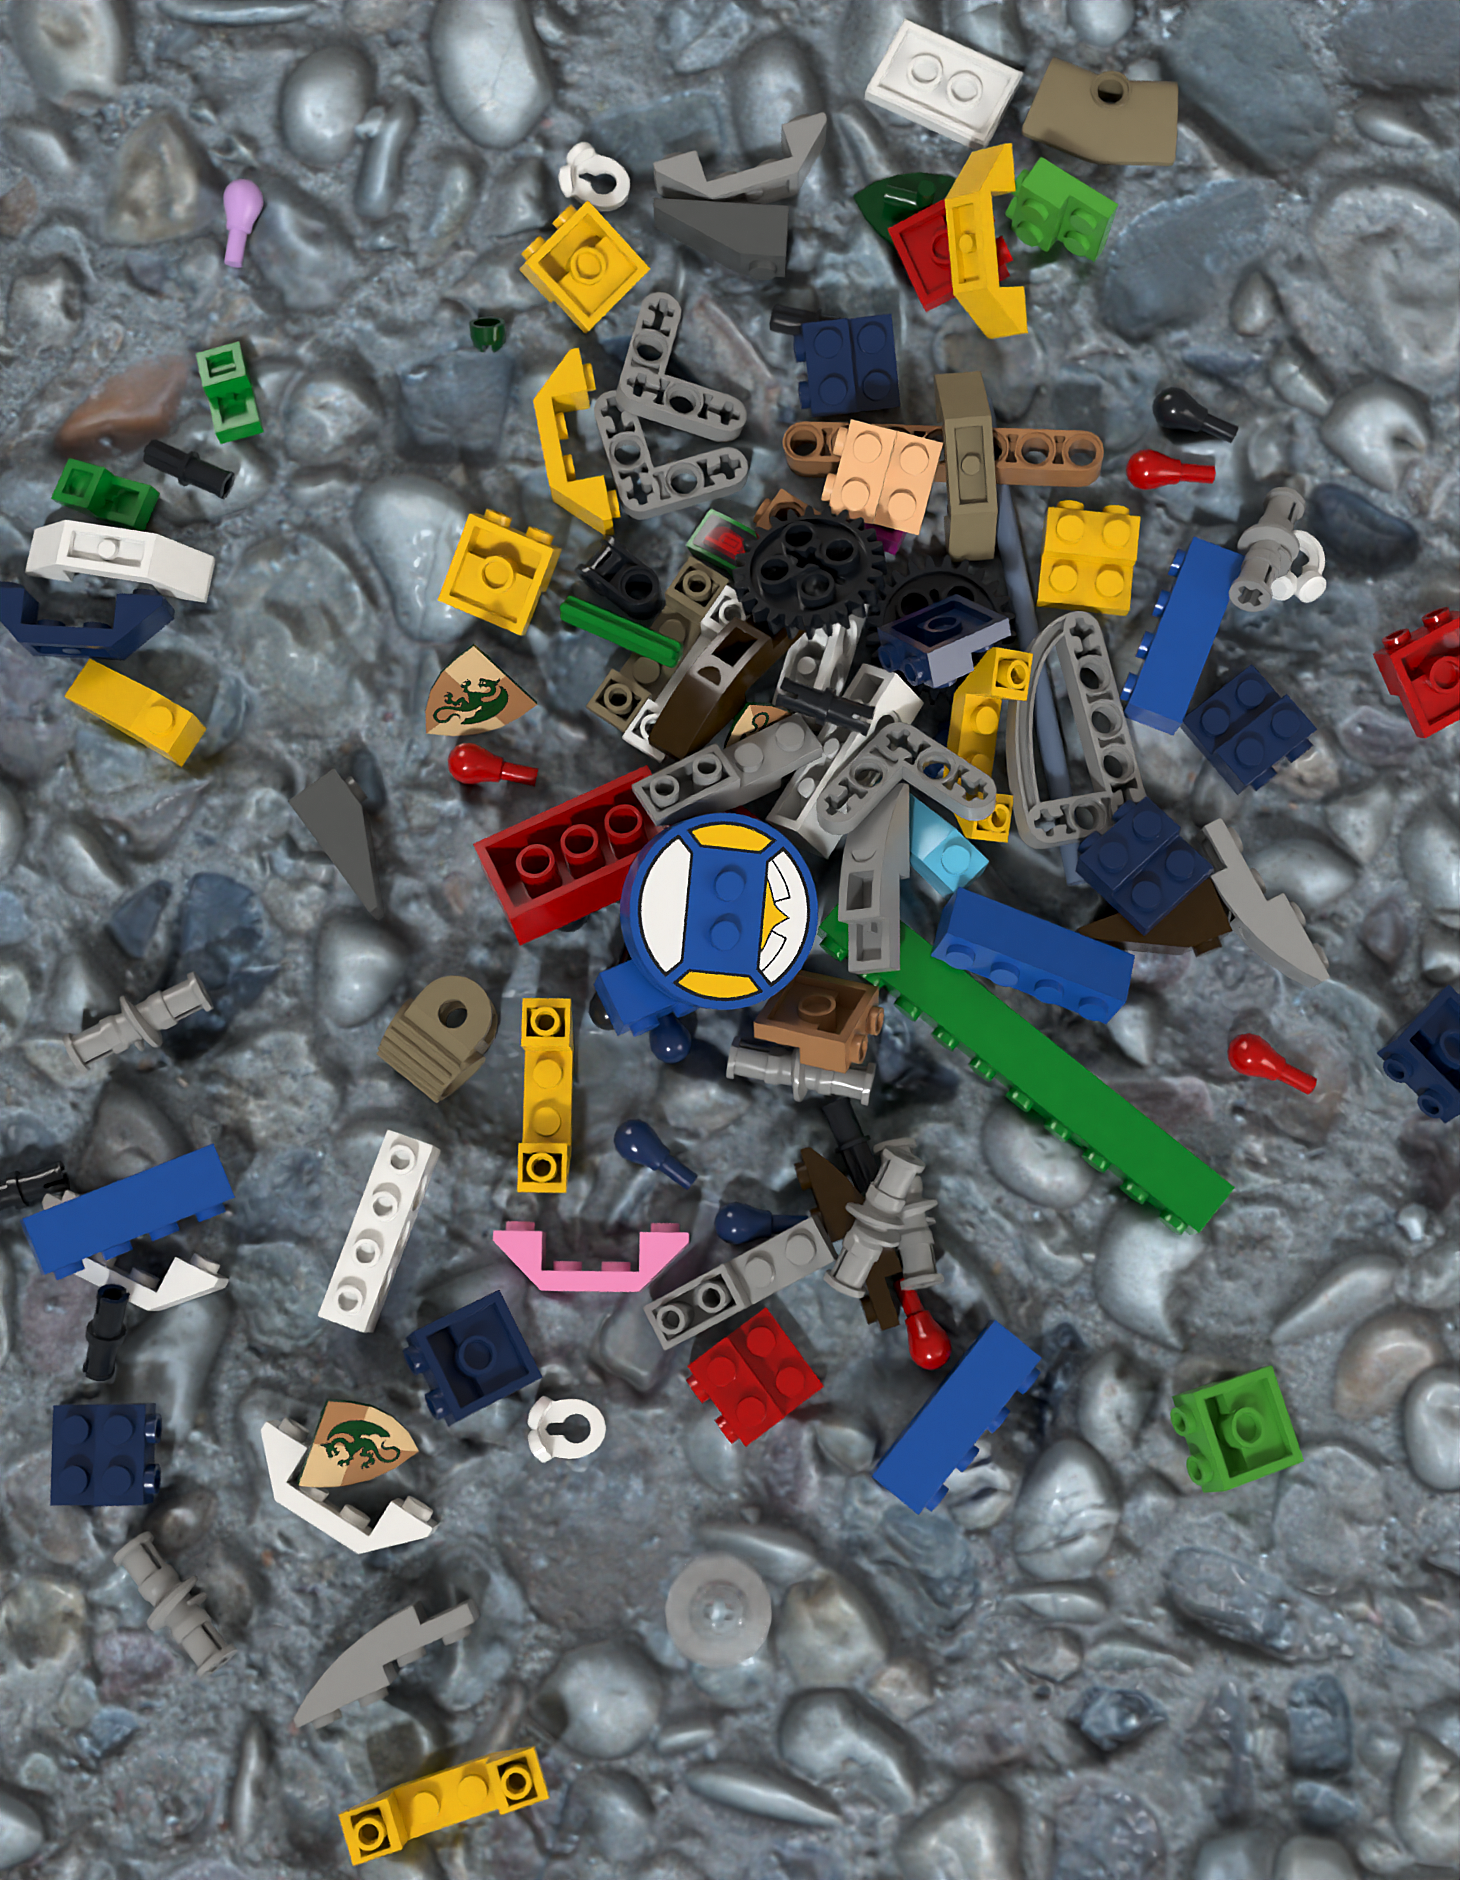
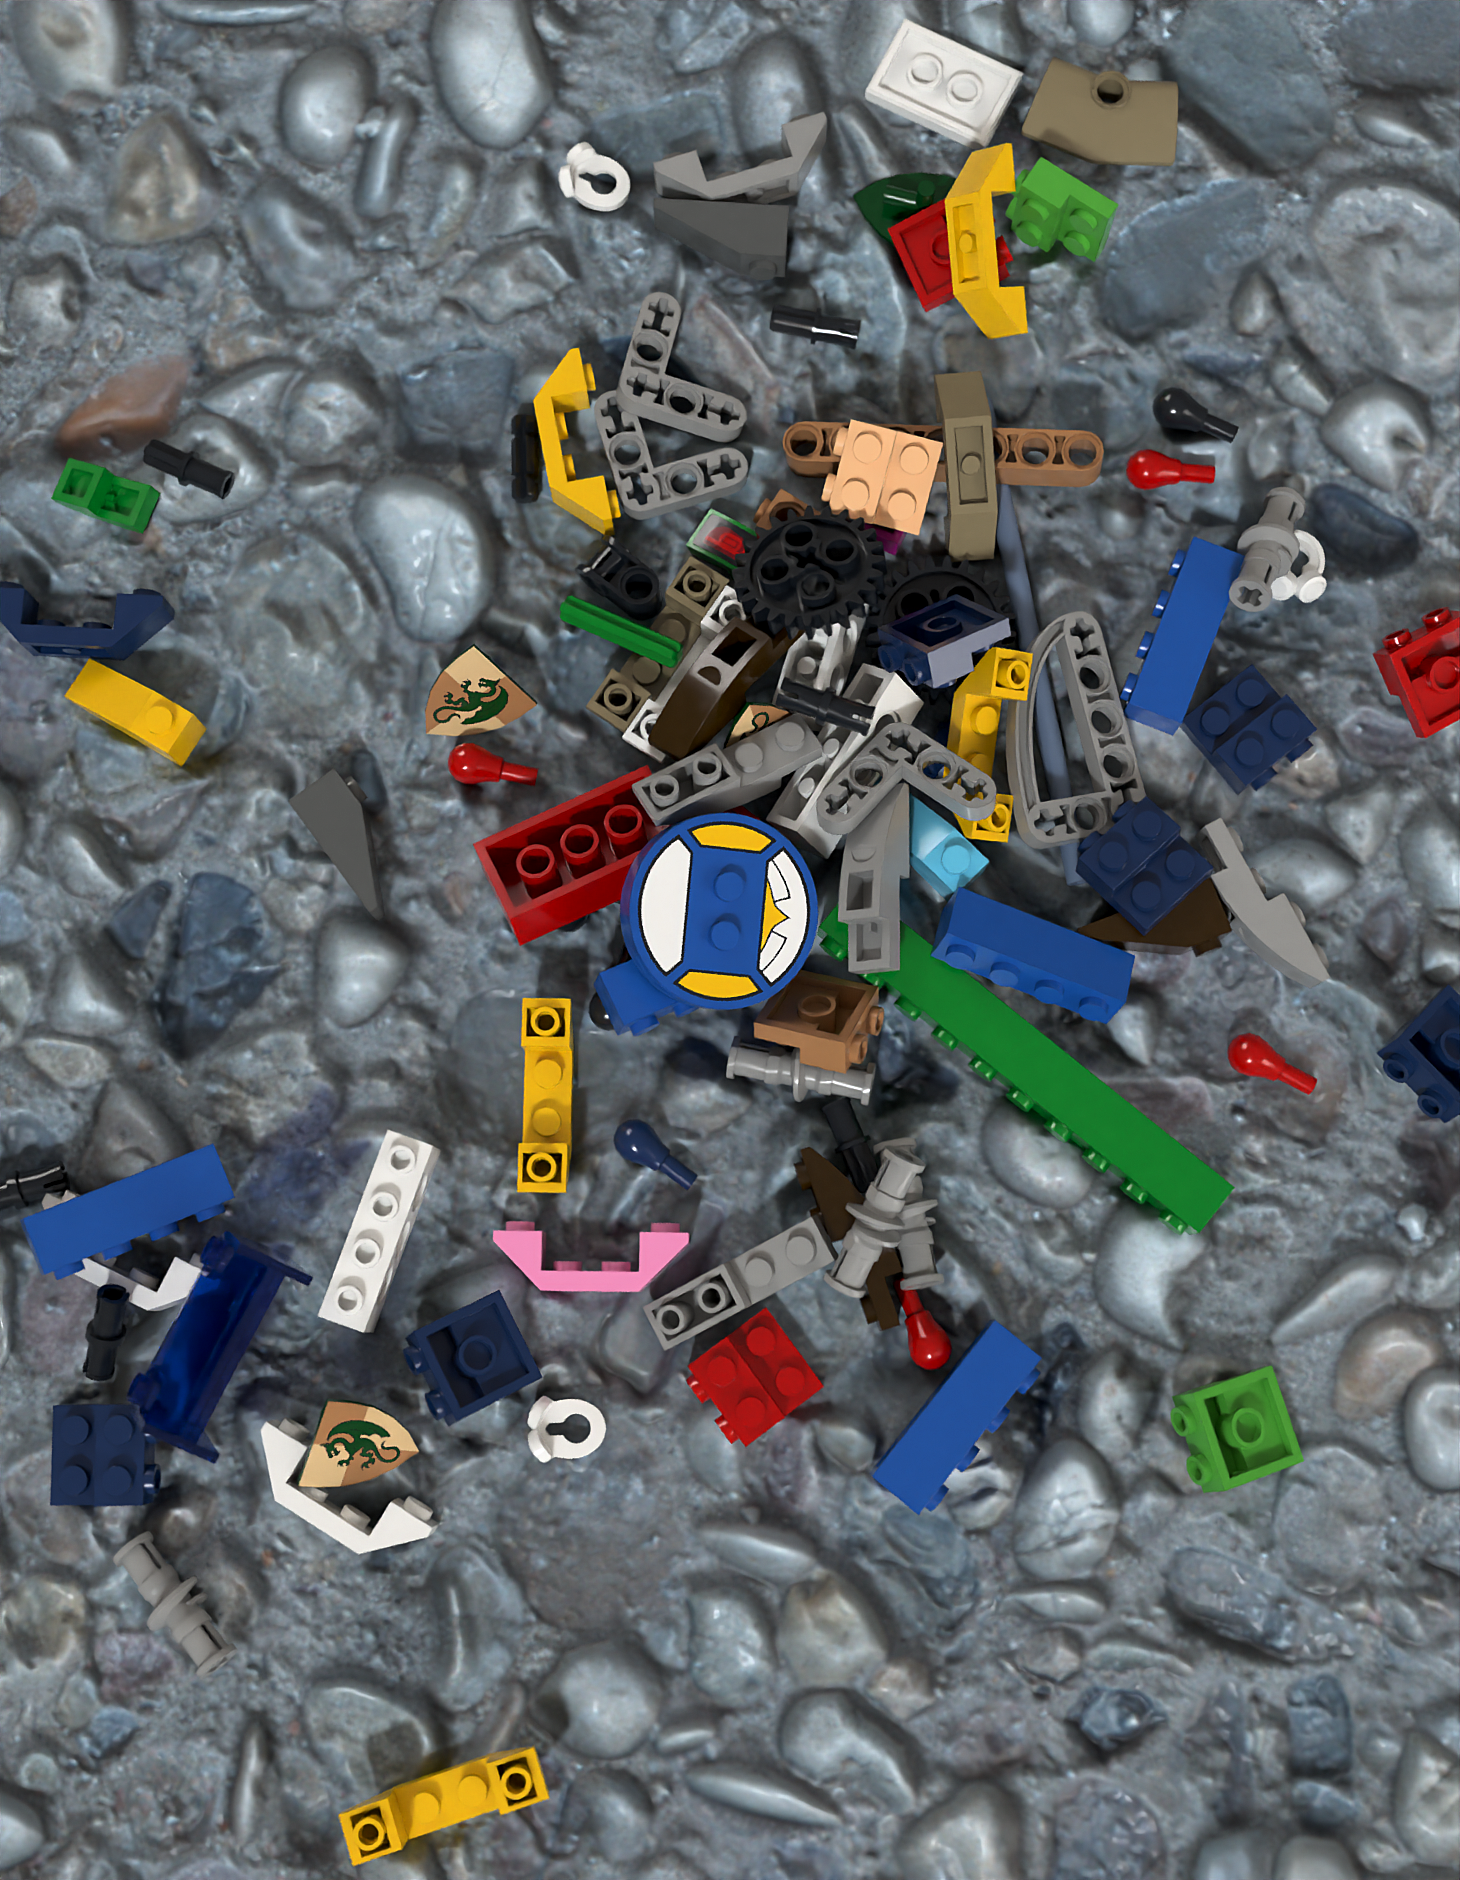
white slope [25,520,215,603] -> none
light grey piece [62,971,214,1074] -> none
green slope [196,341,264,444] -> none
lavender piece [223,179,263,268] -> none
light grey slope [293,1597,481,1729] -> none
dark tan piece [376,975,498,1103] -> none
yellow plate [438,508,562,636] -> none
dark green hinge [469,317,506,353] -> none
yellow plate [519,200,650,334] -> none
dark blue piece [649,1012,692,1064] -> none
clear wheel [665,1549,772,1668] -> none
dark blue piece [714,1202,808,1245] -> none
dark blue plate [793,314,901,418] -> none
yellow plate [1035,500,1141,616] -> none
none -> clear blue windscreen [126,1230,313,1464]
none -> black axle [511,413,539,504]

